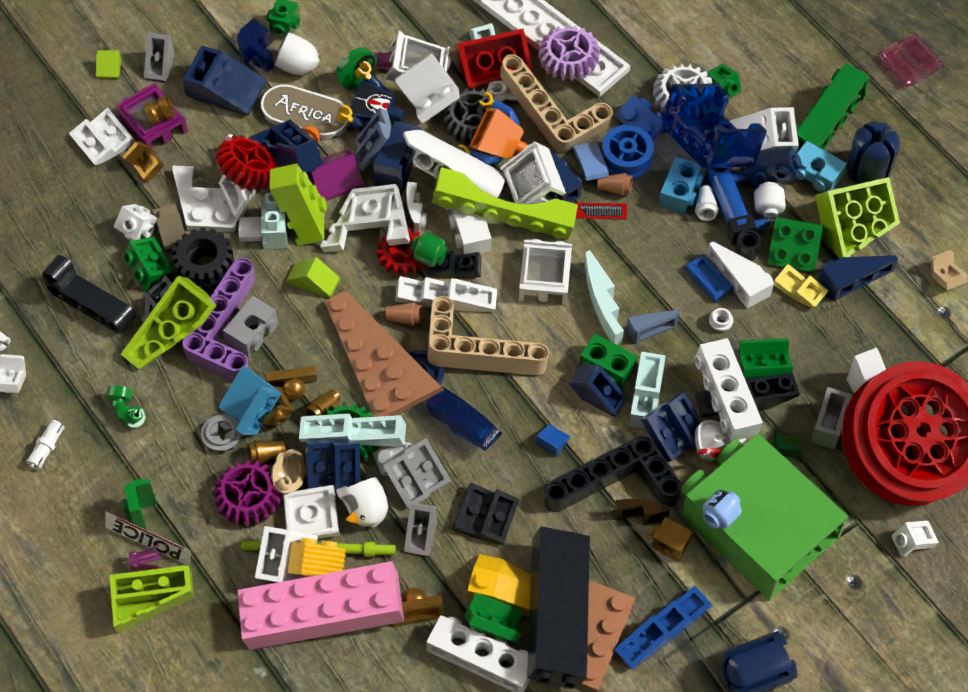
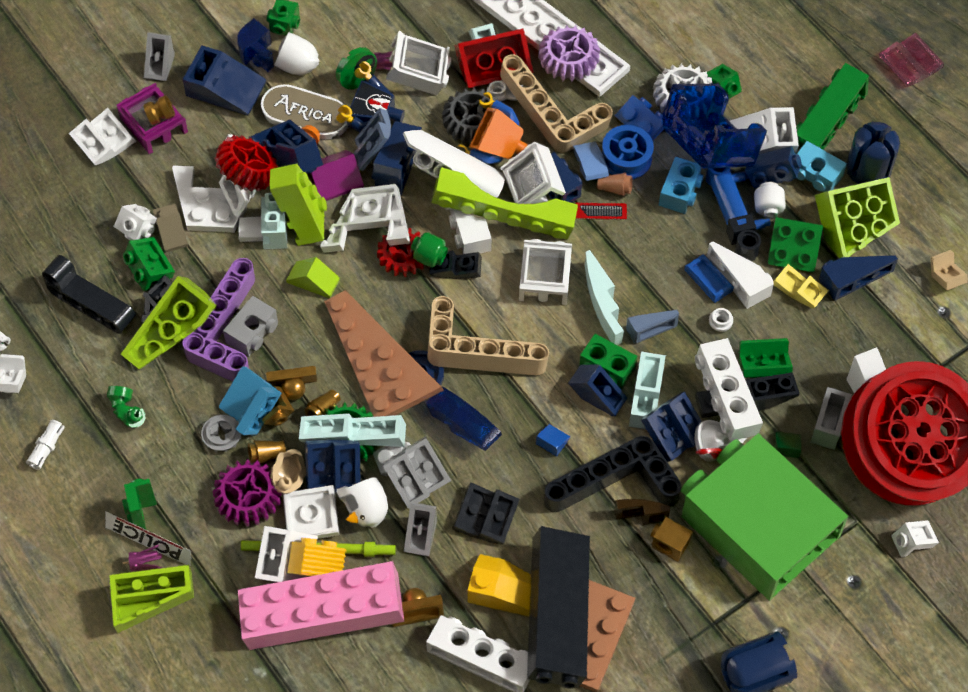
lime slope [96,50,121,79] -> none
pearl gold bracket [123,141,164,182] -> none
black tyre [172,228,234,294] -> none
nougat cone [386,302,423,326] -> none
white bracket [395,54,460,124] -> none
white slope [395,276,497,312] -> none
white slope [406,182,427,234] -> none
green bracket [464,592,522,643] -> none
blue slope [614,585,713,670] -> none
white cone [695,186,719,221] -> none
light blue head [702,490,742,529] -> none

